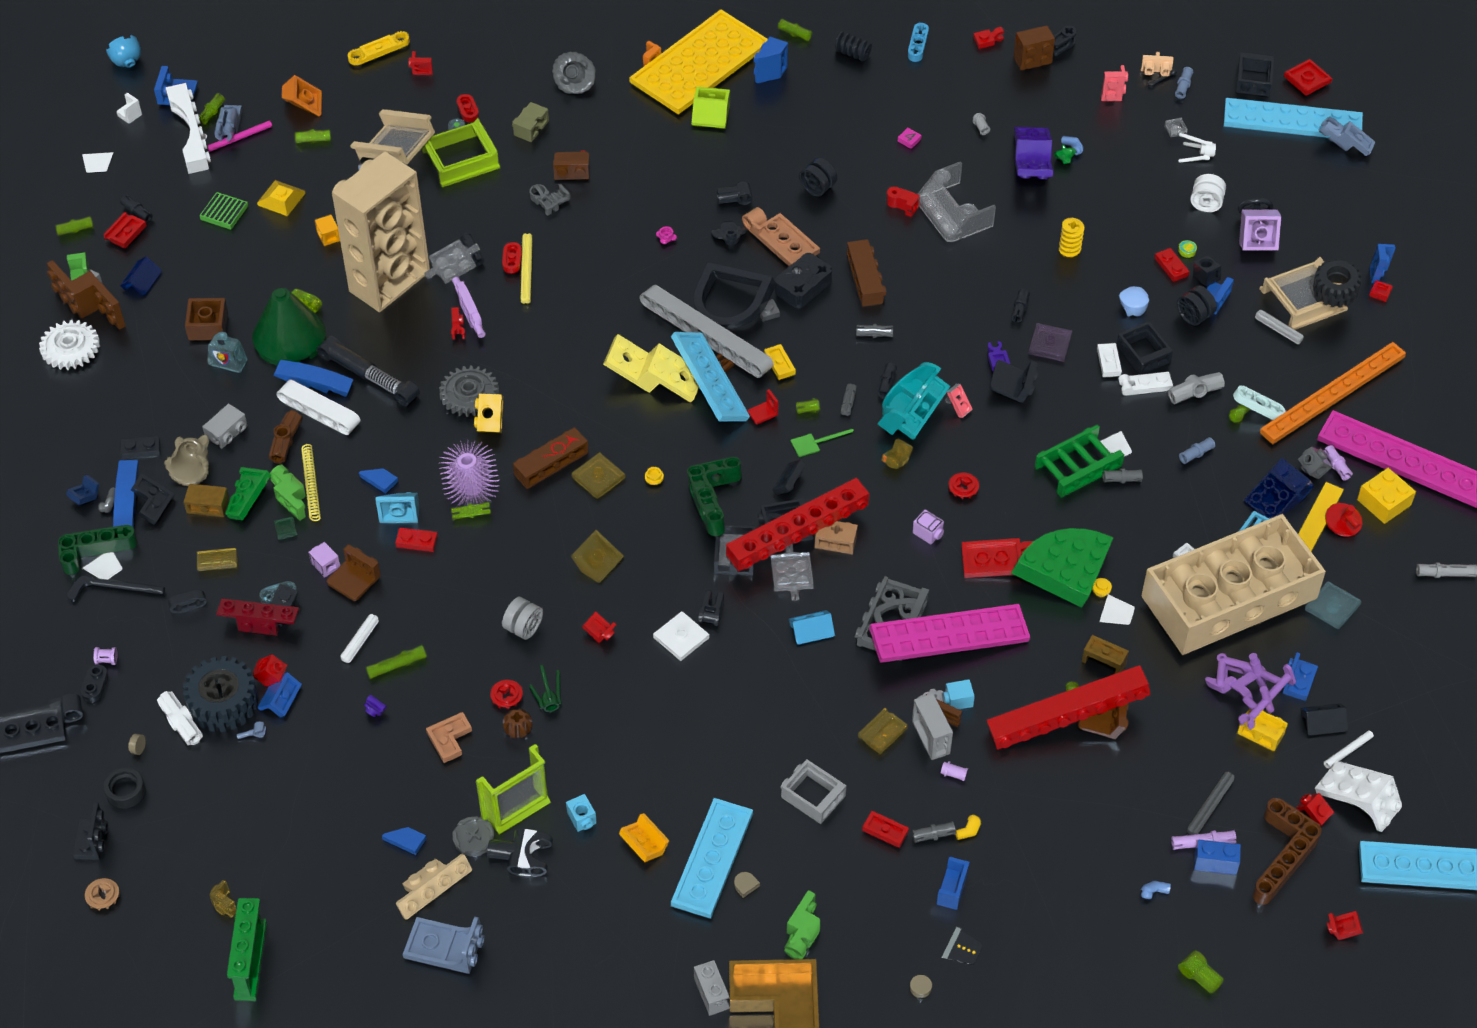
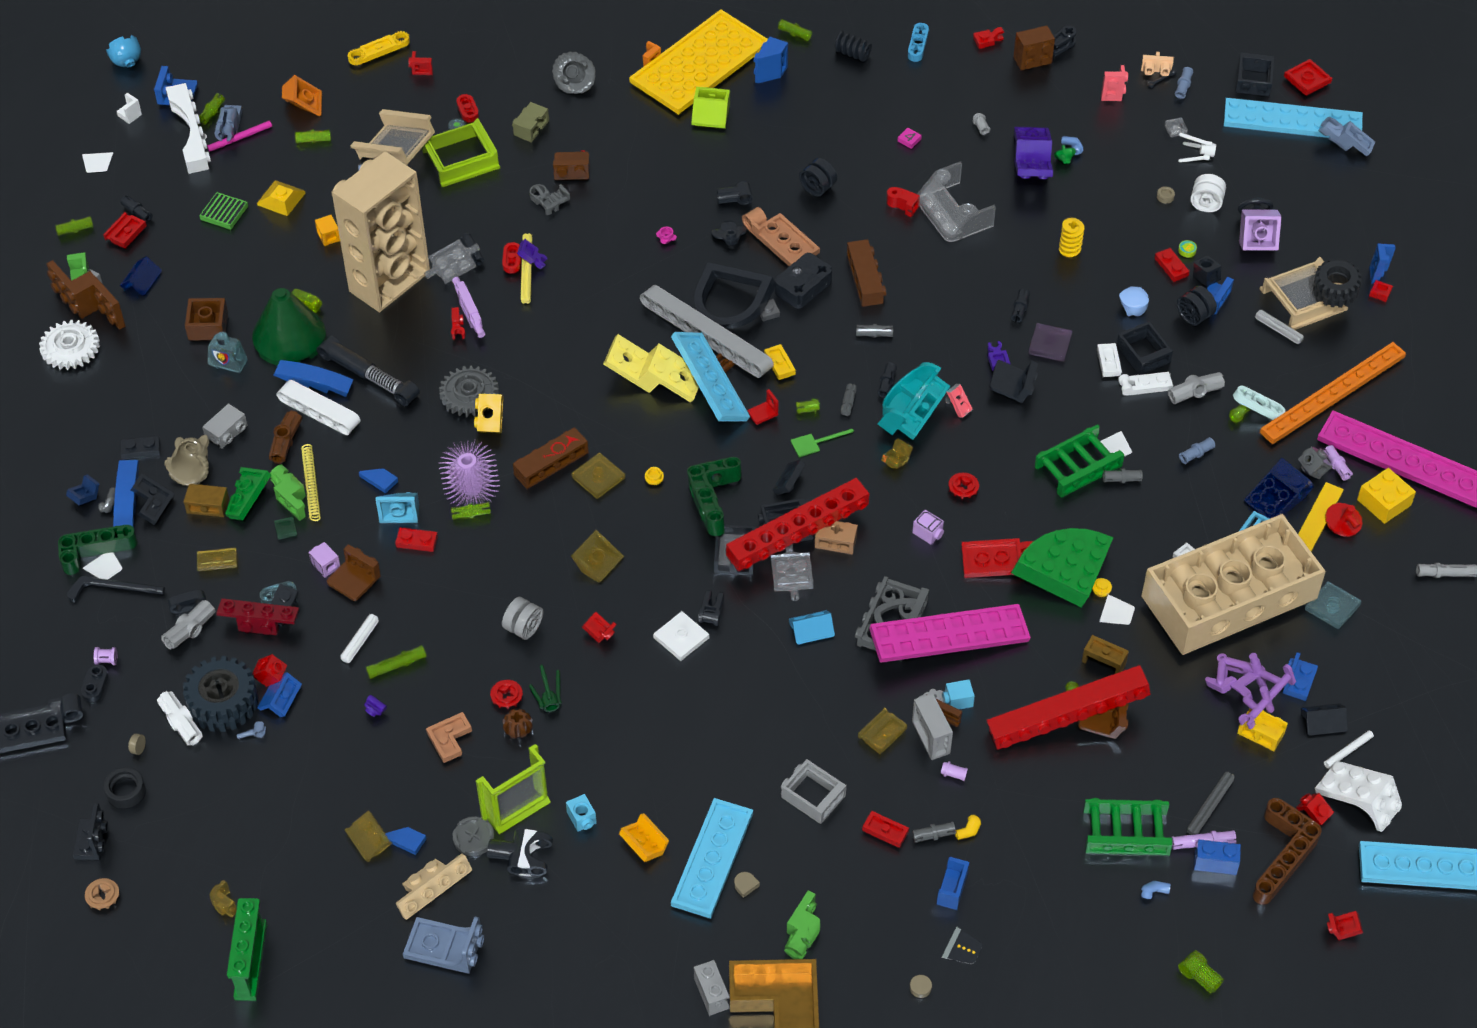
none -> light grey piece [161,600,216,650]
none -> clear yellow plate [345,811,392,862]
none -> dark purple plate [517,239,547,269]
none -> green fence [1083,798,1172,856]
none -> dark tan tile [1157,187,1175,203]

